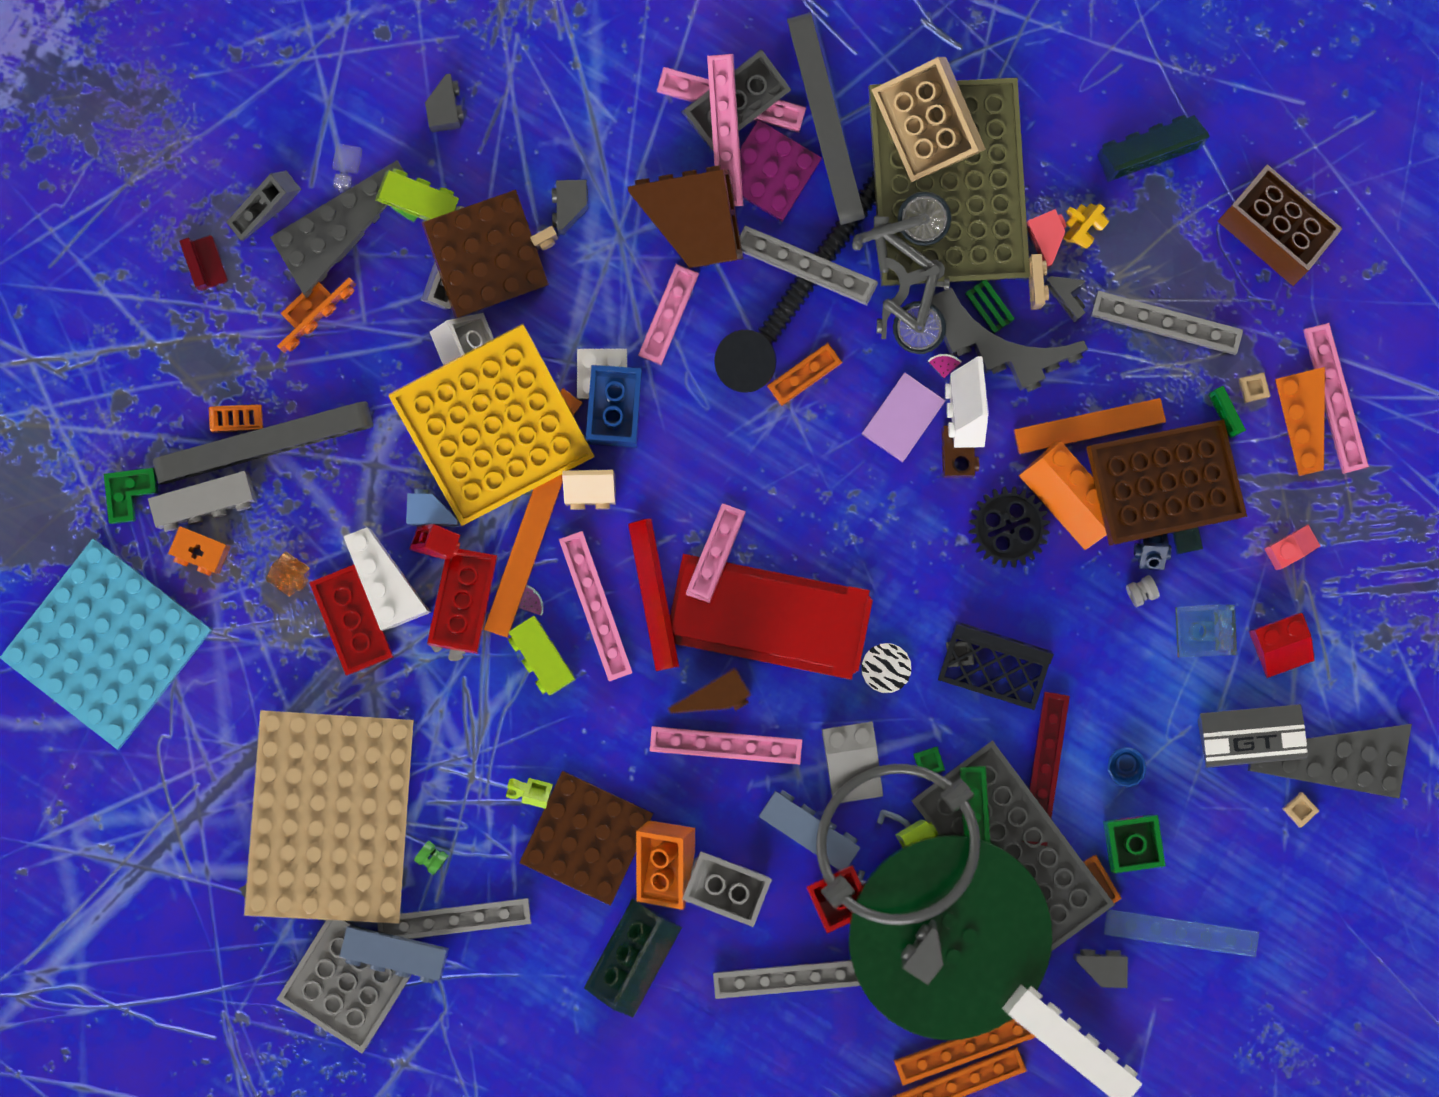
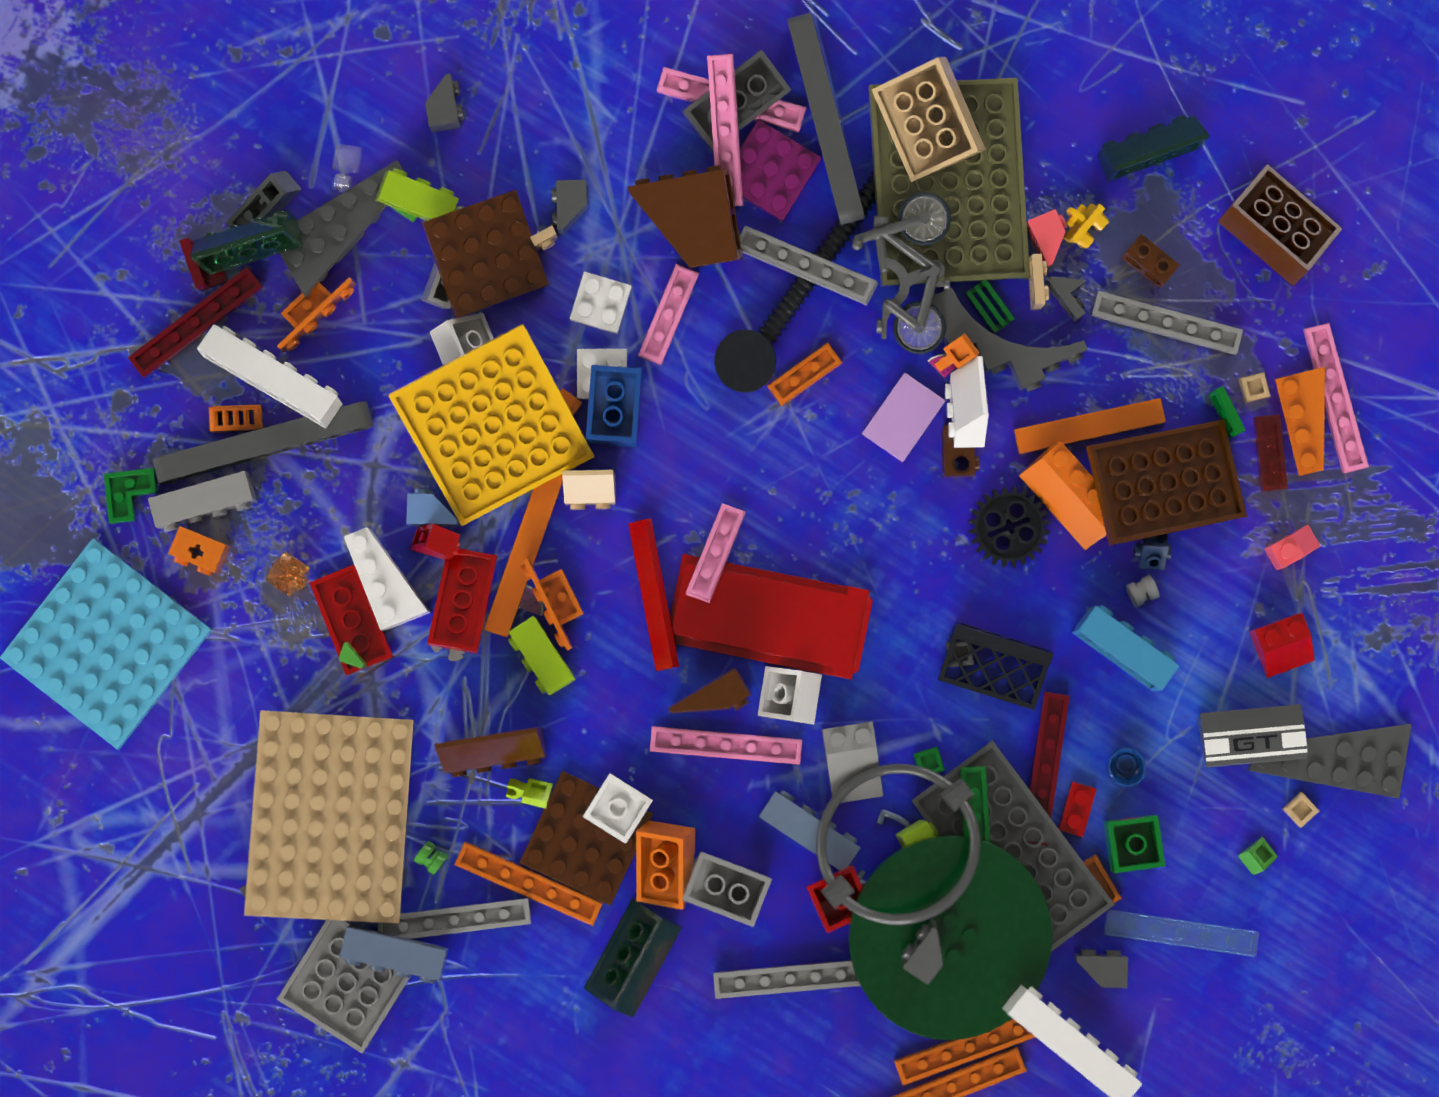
bright pink plate [559,531,633,681] -> none
white tile [861,643,911,693] -> none
tile [1172,527,1203,554] -> none
clear light blue slope [1175,604,1237,657] -> none
none -> dark red plate [128,267,264,378]
none -> slope [190,211,303,275]
none -> white brick [197,324,342,429]
none -> bright green slope [339,642,367,669]
none -> reddish brown slope [435,727,547,777]
none -> orange tile [454,841,603,926]
none -> orange bracket [521,557,584,651]
none -> white plate [570,272,632,334]
none -> white plate [583,773,653,844]
none -> white slope [757,666,822,725]
none -> orange plate [935,333,979,372]
none -> red plate [1058,781,1097,837]
none -> dark azure brick [1071,605,1179,691]
none -> reddish brown brick [1121,233,1180,289]
none -> bright green slope [1239,837,1278,875]
none -> clear red plate [1253,414,1288,492]

